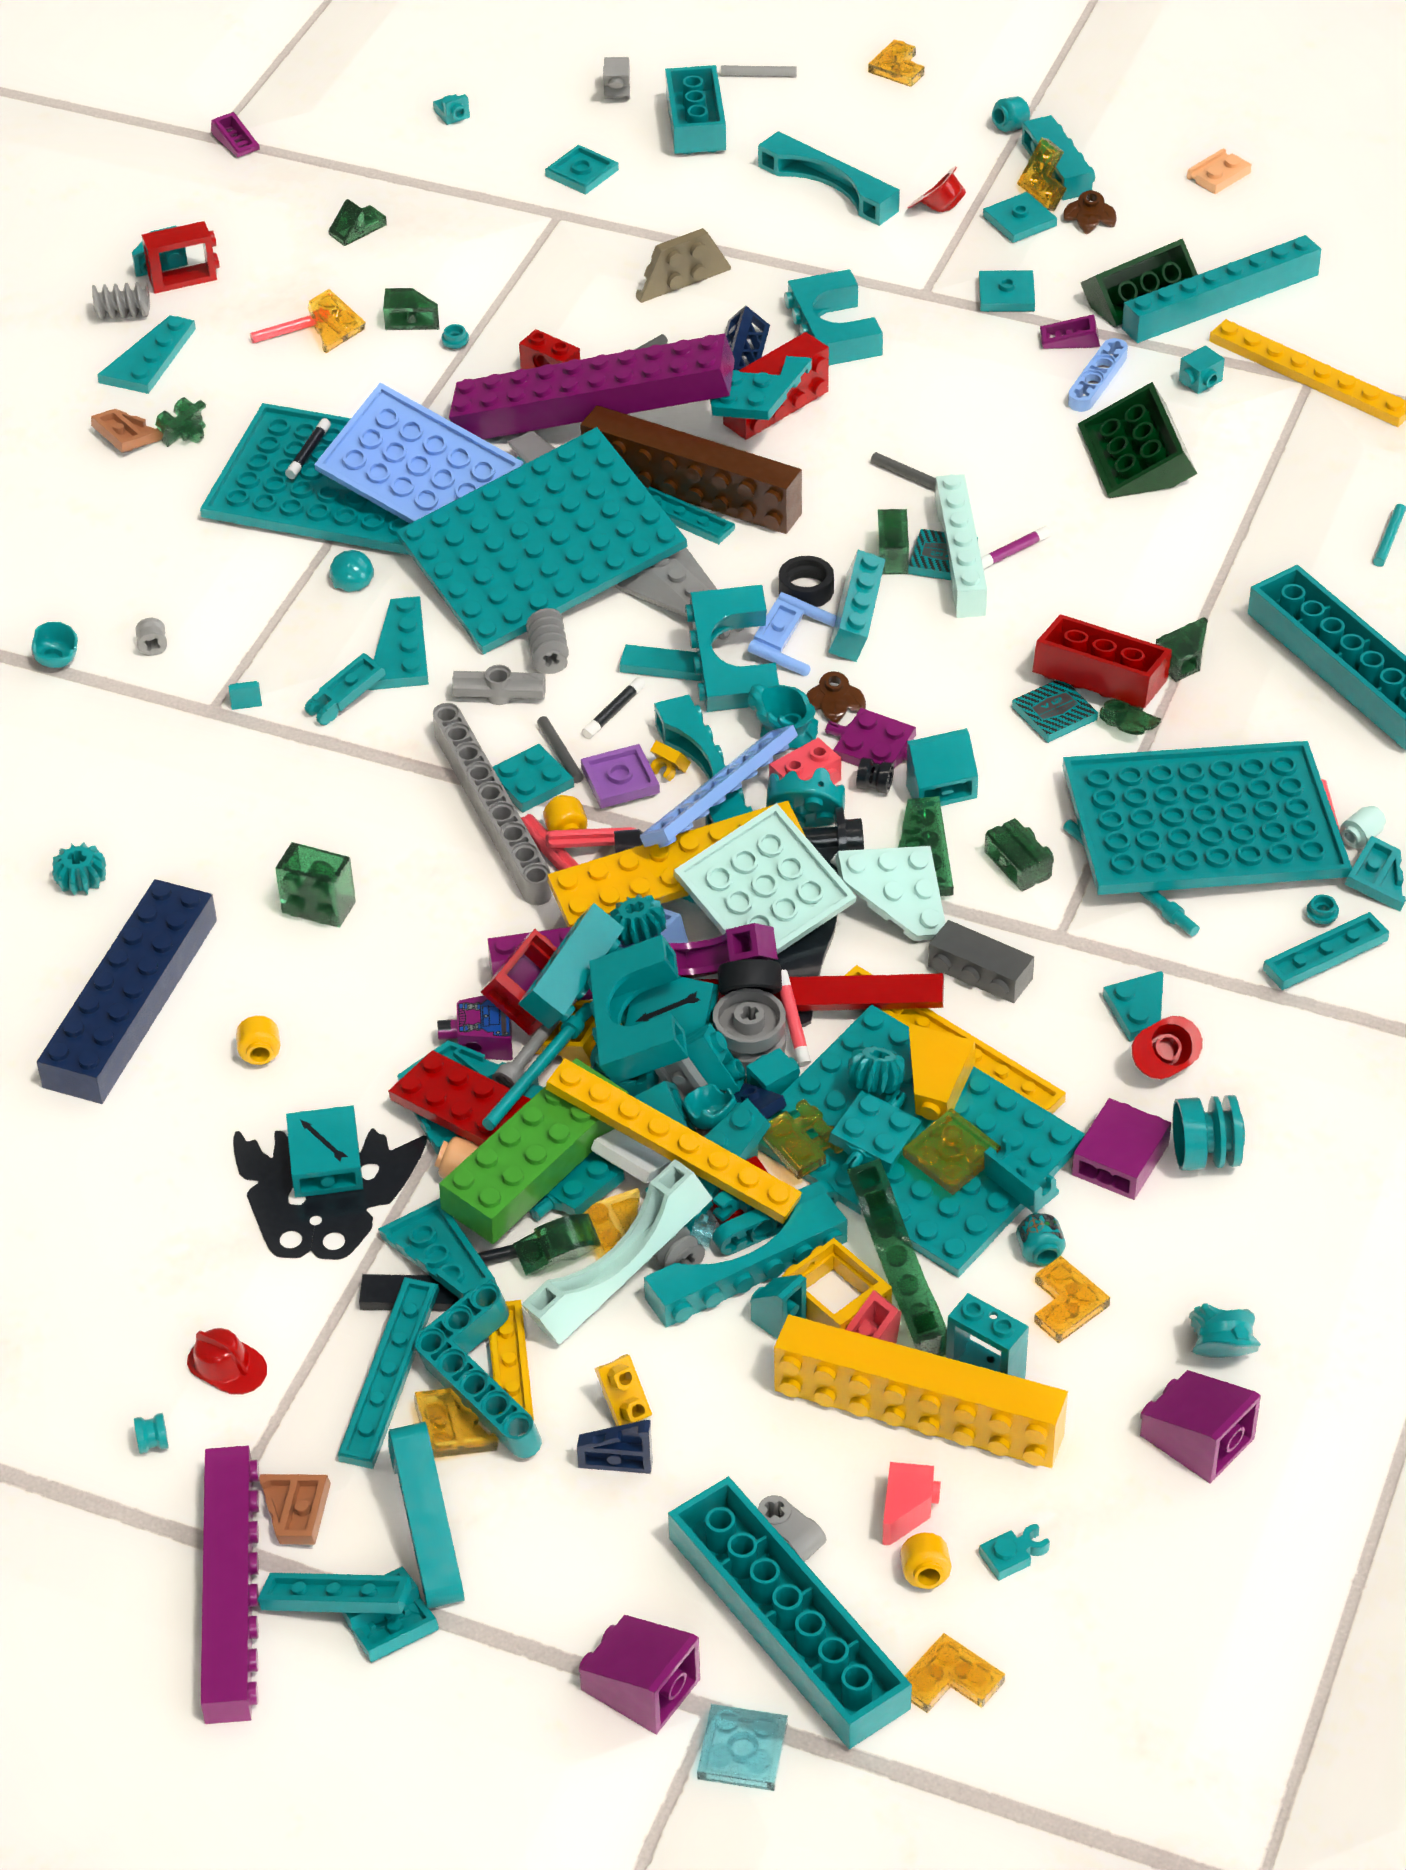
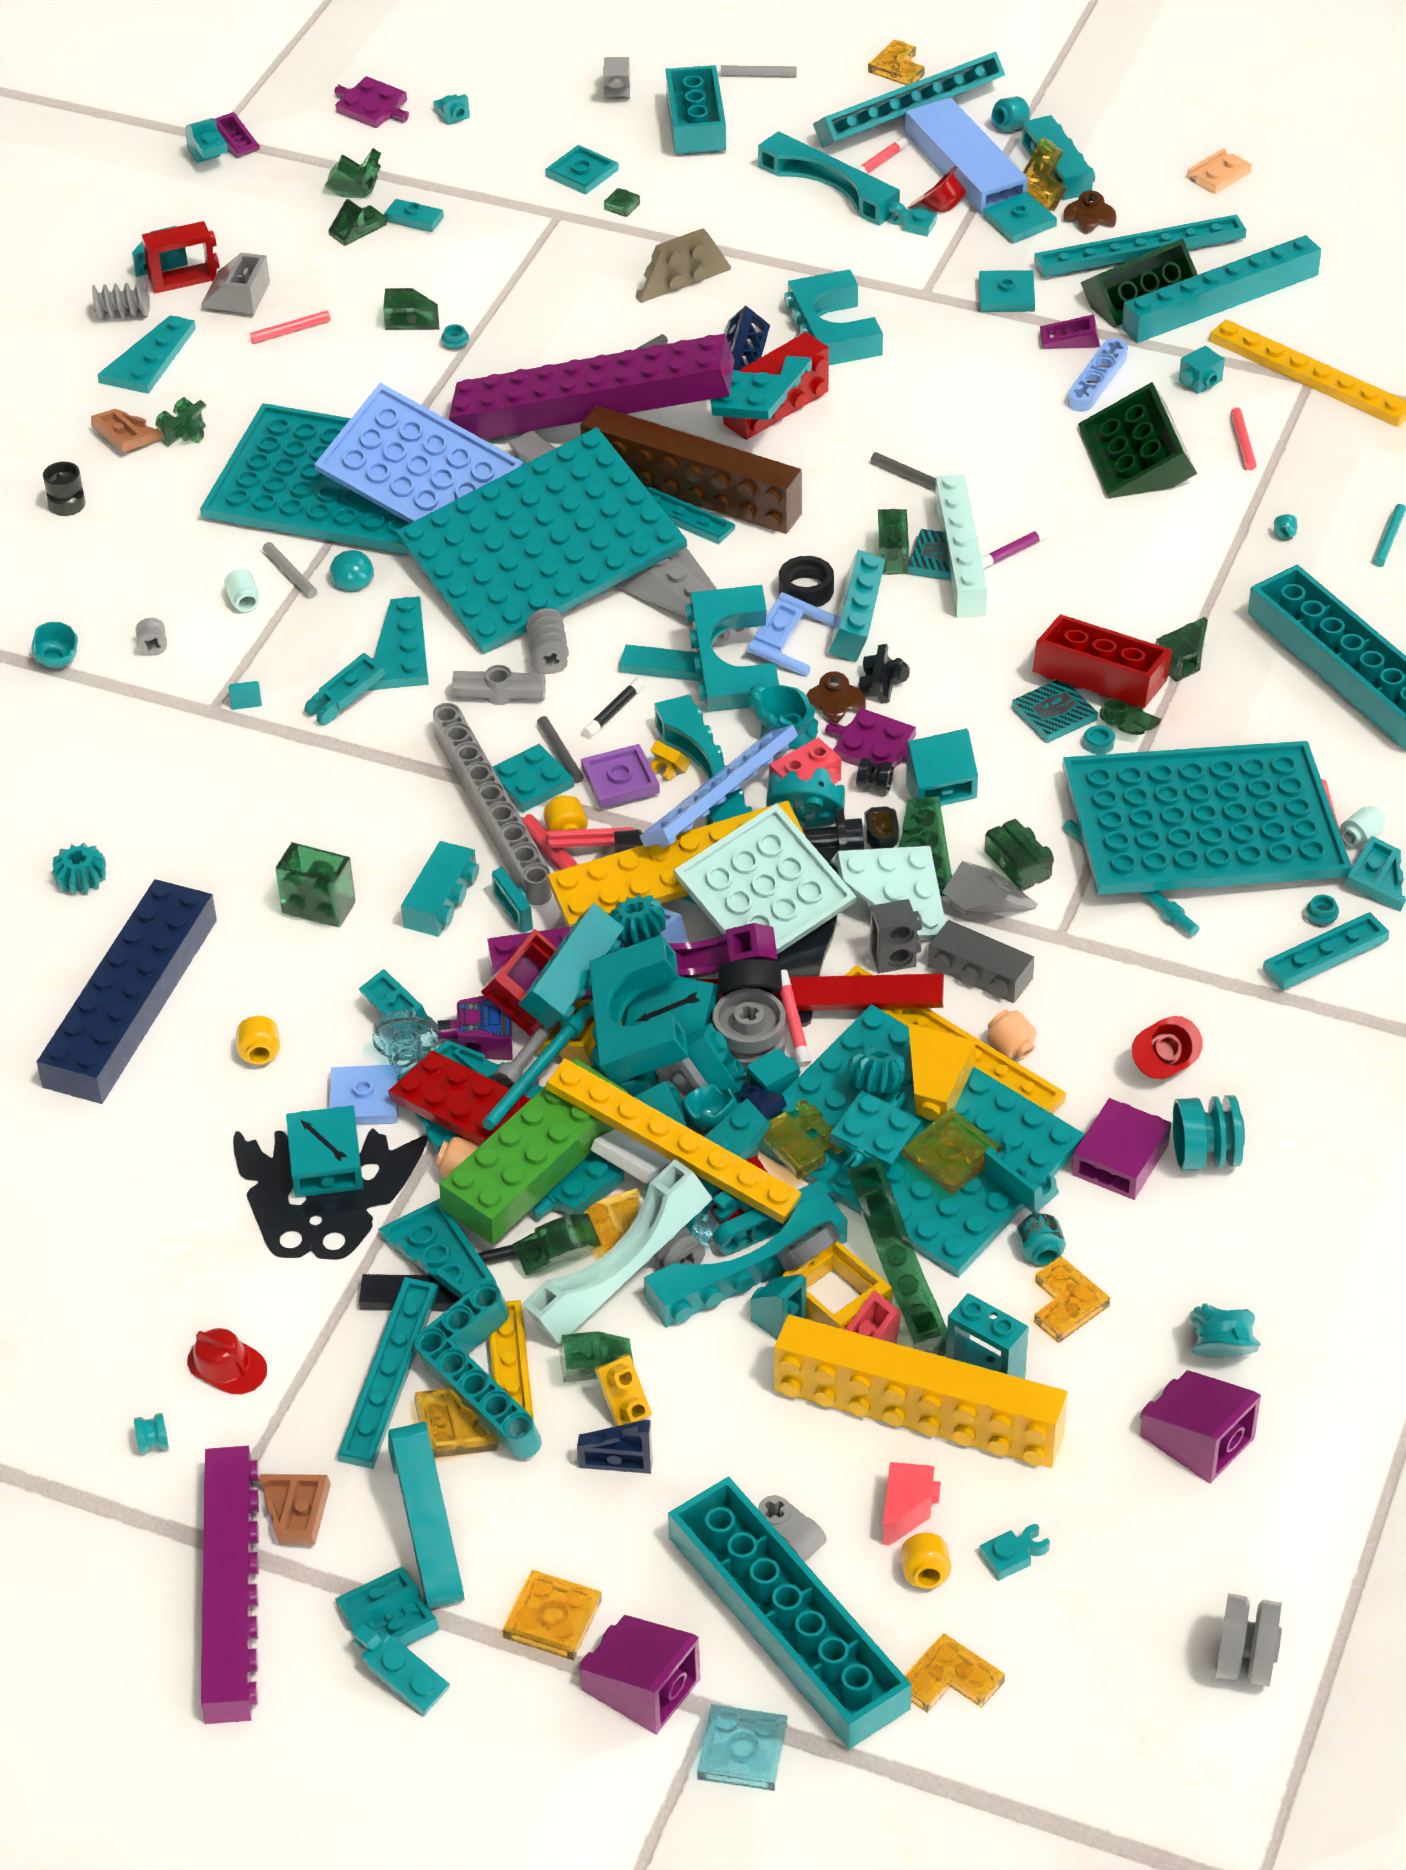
teal plate [257,1573,413,1614] -> none
black bar [285,418,331,479] -> none
clear yellow wing [308,289,366,353] -> none
red brick [519,329,581,369] -> none
teal wing [1103,971,1164,1042] -> none
none -> pearl dark grey wheel [42,461,86,516]
none -> teal brick [185,118,228,163]
none -> light grey slope [201,252,270,314]
none -> light aqua brick [224,569,260,612]
none -> light grey bar [262,542,318,598]
none -> clear green brick [324,148,381,199]
none -> light blue plate [329,1064,399,1125]
none -> magenta plate [334,76,409,129]
none -> teal hinge [352,1623,450,1716]
none -> teal hinge [358,969,432,1039]
none -> clear light blue tile [372,1010,439,1077]
none -> teal plate [384,199,444,232]
none -> teal brick [401,841,479,937]
none -> teal plate [492,867,533,933]
none -> clear yellow plate [503,1569,602,1661]
none -> clear green slope [559,1331,634,1382]
none -> clear green plate [604,188,640,217]
none -> dark grey beam [776,1220,841,1271]
none -> teal brick [812,51,1005,148]
none -> coral bar [856,137,908,174]
none -> black hips [858,643,910,704]
none -> rock [864,806,899,849]
none -> dark grey brick [870,899,922,974]
none -> teal plate [888,202,937,237]
none -> light blue brick [905,97,1028,215]
none -> light grey slope [942,860,1038,914]
none -> light nougat head [987,1009,1037,1059]
none -> teal plate [1034,214,1247,277]
none -> teal tile [1083,725,1115,755]
none -> light grey wheel [1215,1593,1282,1687]
none -> coral bar [1230,407,1257,470]
none -> teal hinge [1274,514,1298,540]

